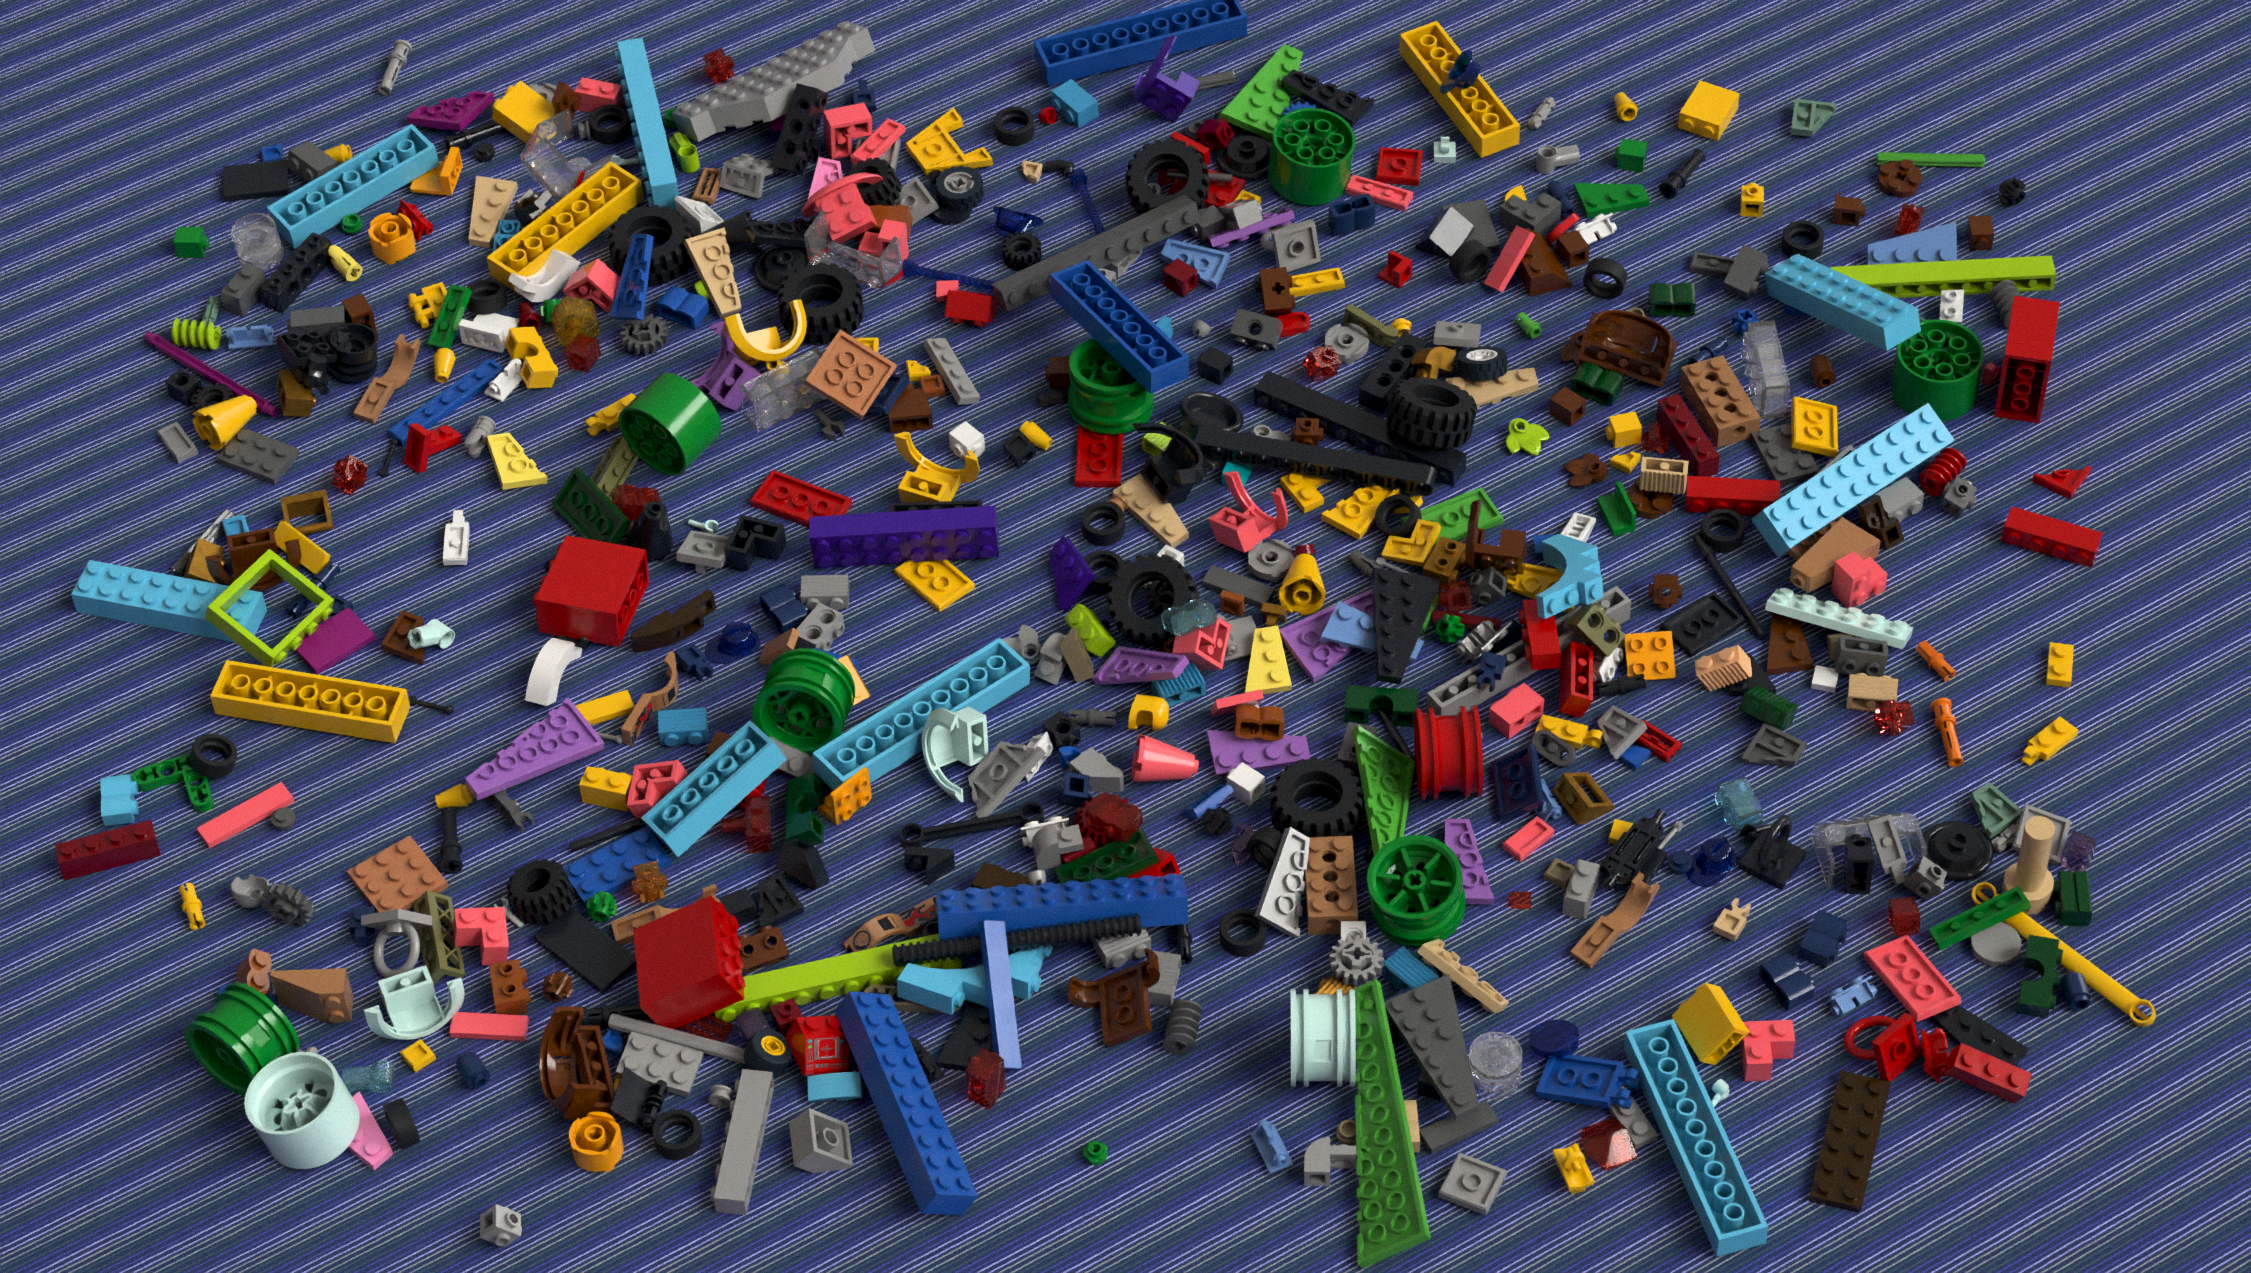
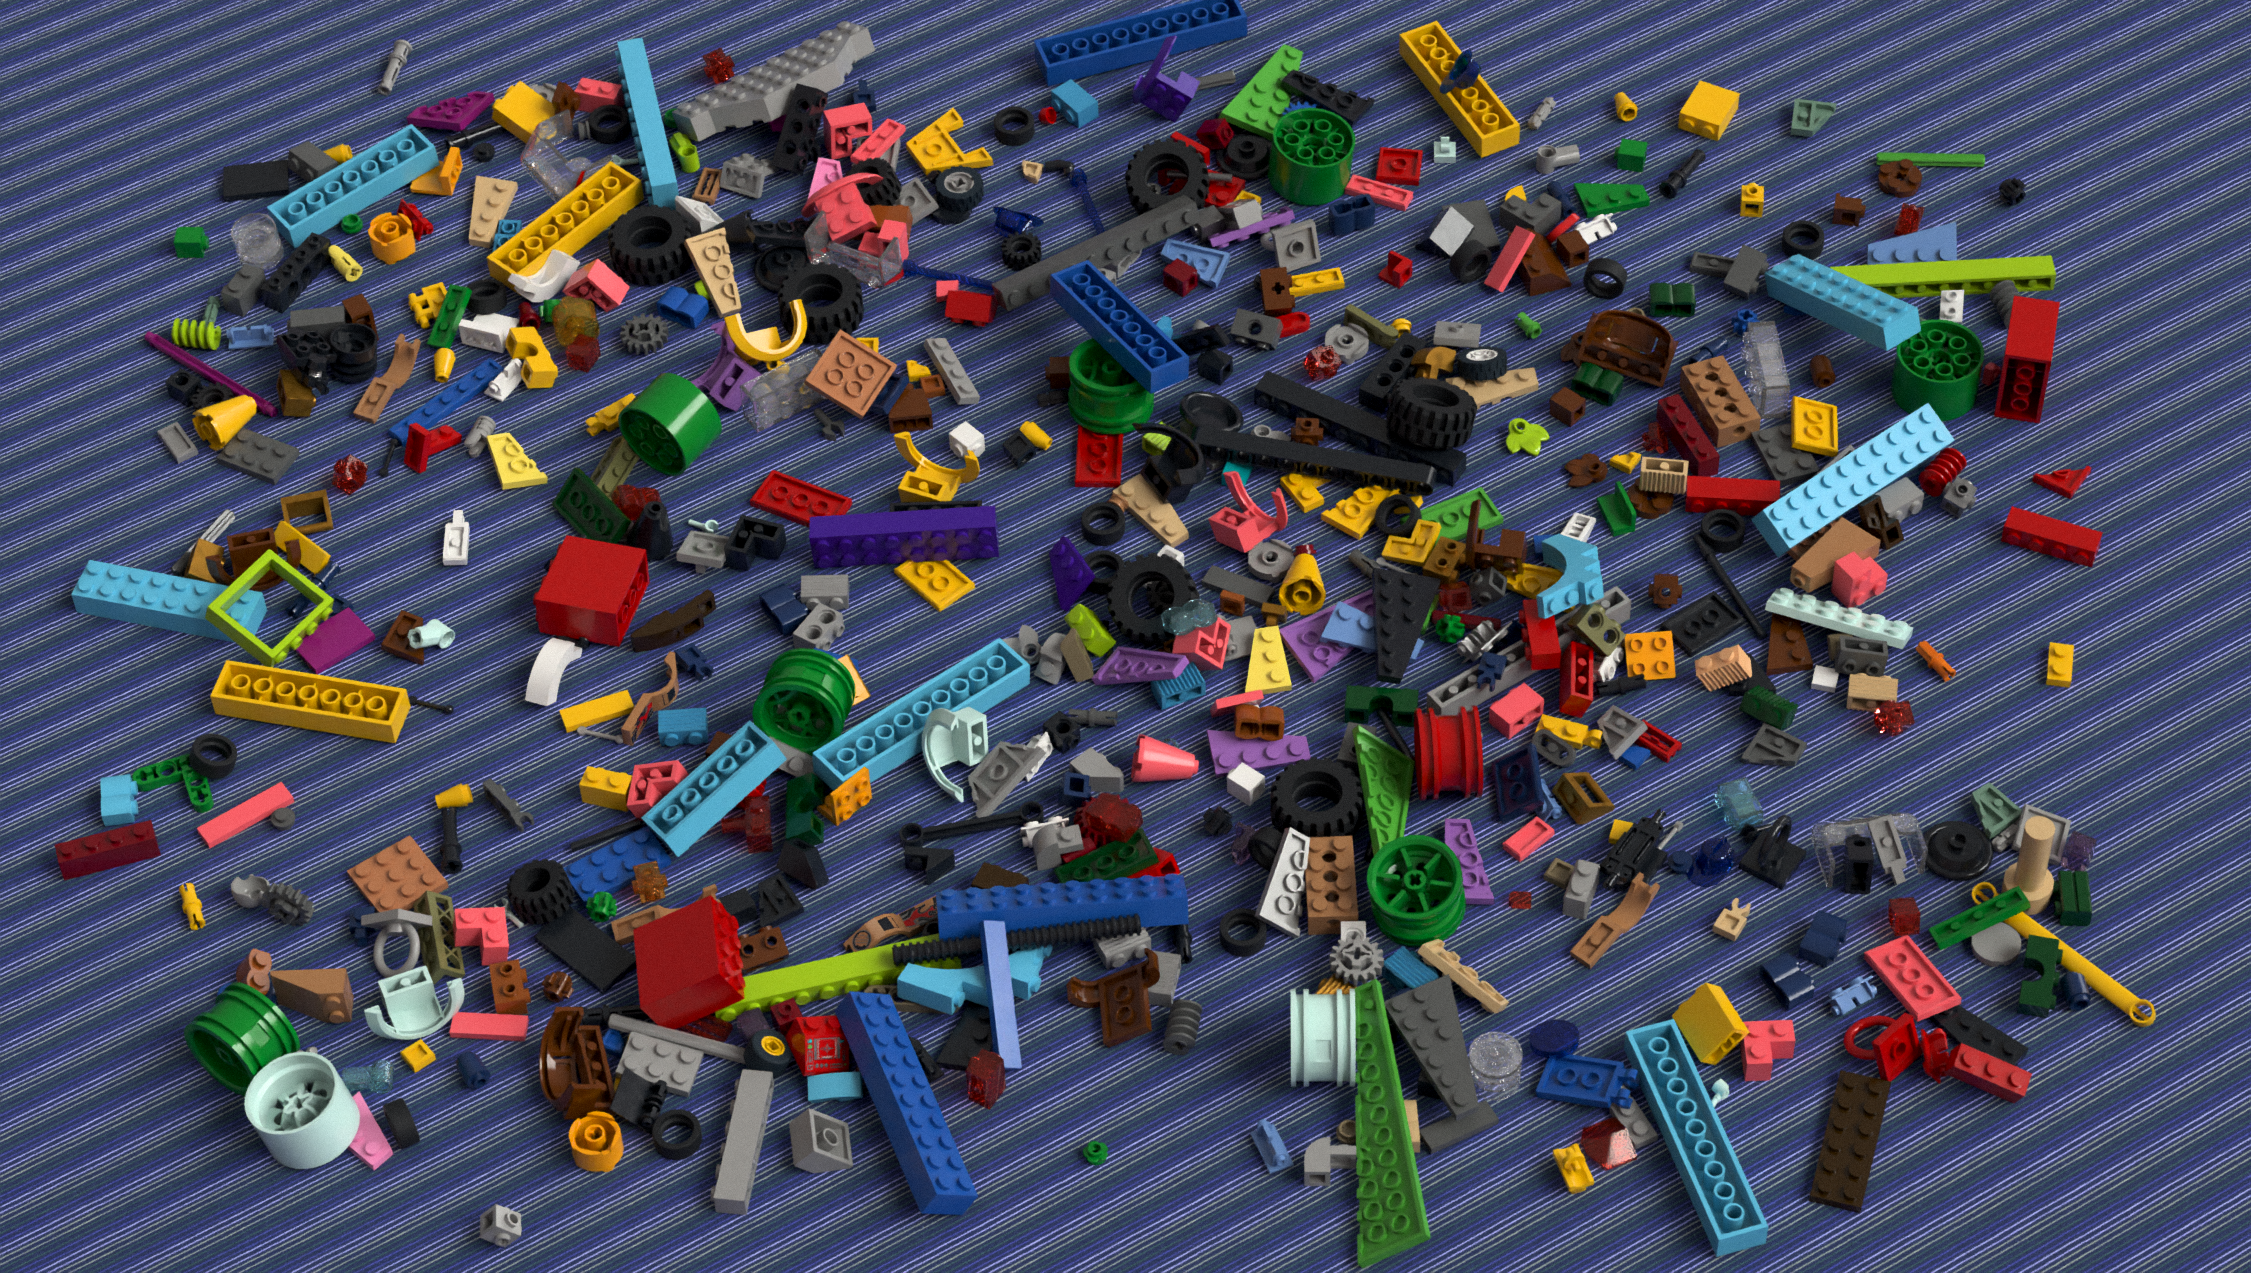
dark azure tile [222,514,249,538] -> none
blue tile [260,144,283,162] -> none
medium lavender wing [465,698,604,800] -> none
dark brown brick [514,189,552,227] -> none
blue wing [609,234,654,321] -> none
clear blue piece [705,622,760,664] -> none
light grey bush [709,1085,734,1108] -> none
medium nougat tile [758,627,799,666] -> none
light grey hinge [1025,870,1046,886] -> none
blue tile [1059,746,1082,769] -> none
yellow helmet [1128,694,1169,731] -> none
blue plate [1183,784,1234,819] -> none
dark grey plate [1186,121,1203,141] -> none
light grey plate [1438,1152,1507,1215] -> none
yellow brick [1605,412,1642,448] -> none
dark grey brick [1903,856,1947,901] -> none
orange pin [1930,698,1964,767] -> none
reddish brown brick [1966,215,1994,250] -> none
yellow plate [2021,716,2078,766] -> none
none -> black tile [1171,324,1231,356]

